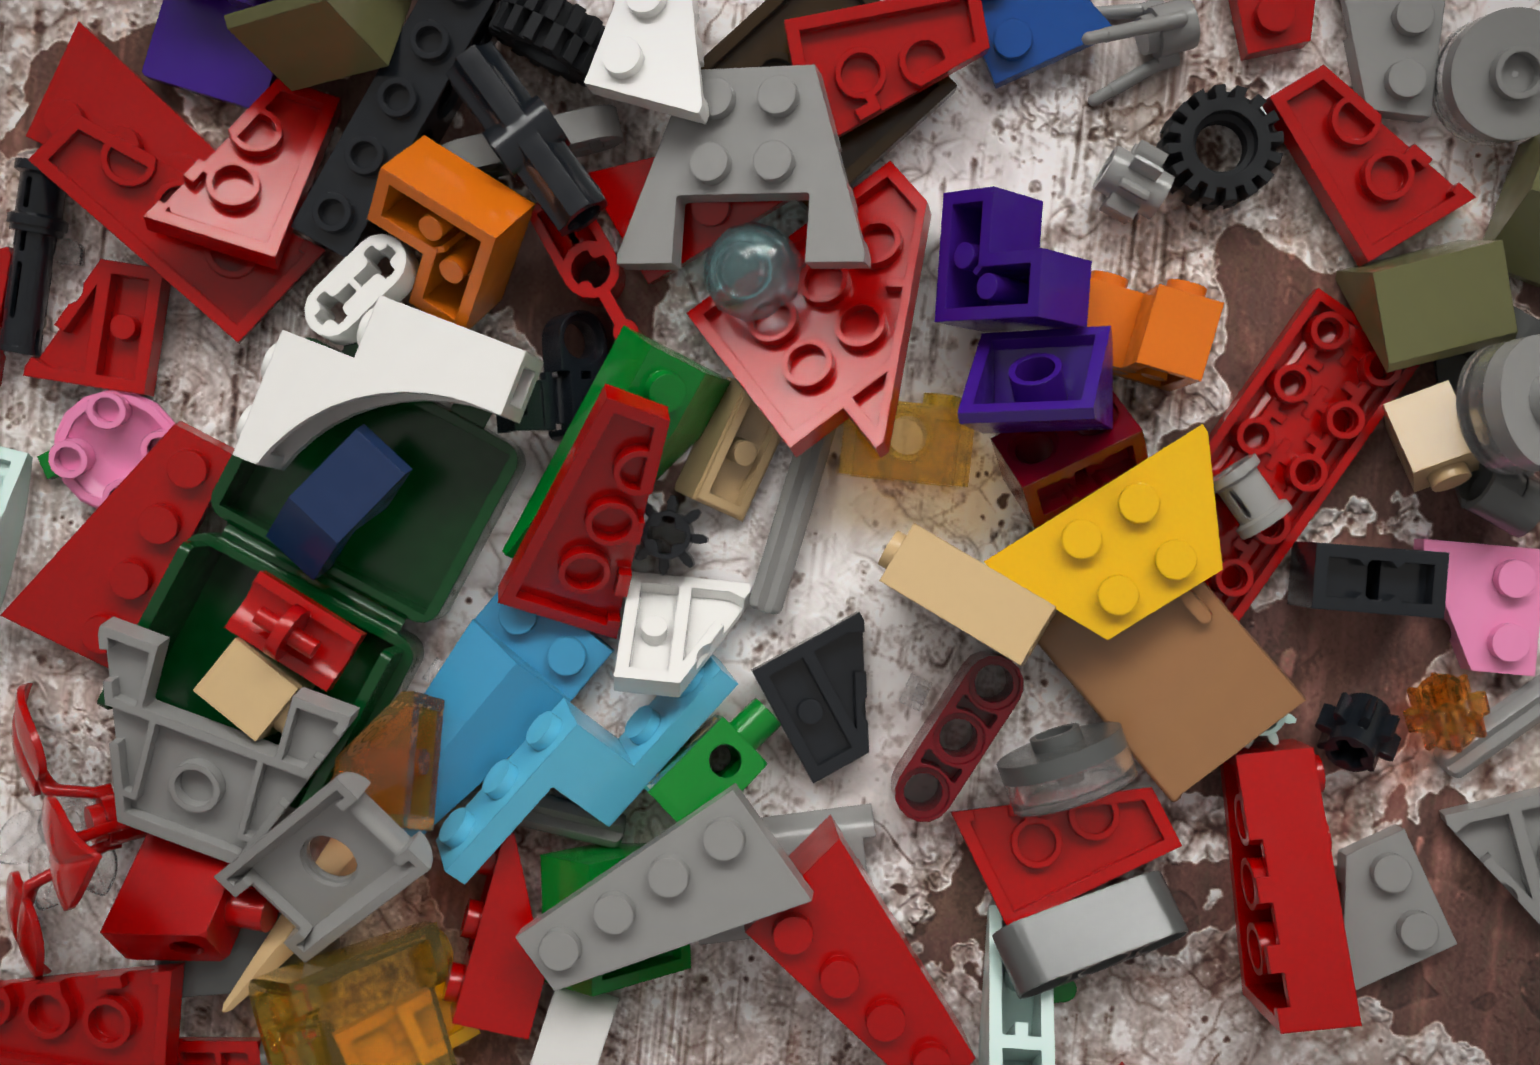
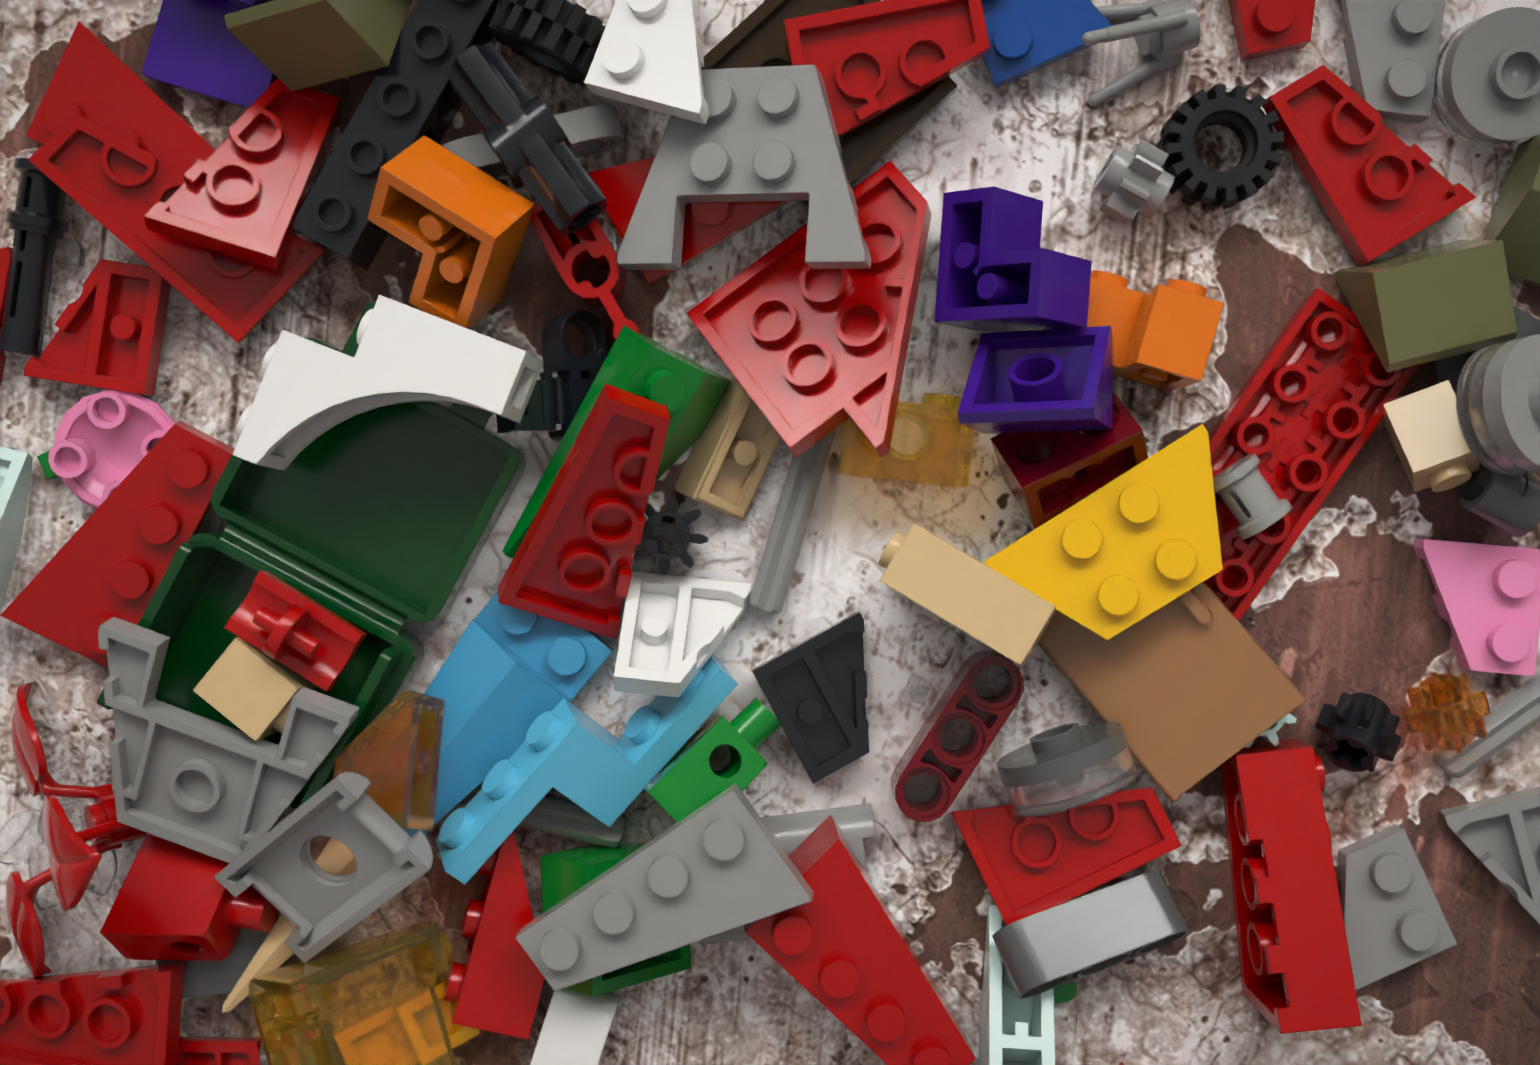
dark blue slope [266,424,413,581] -> none
white beam [304,234,419,346] -> none
clear light blue hair [703,221,806,322] -> none
black brick [1287,541,1449,619] -> none

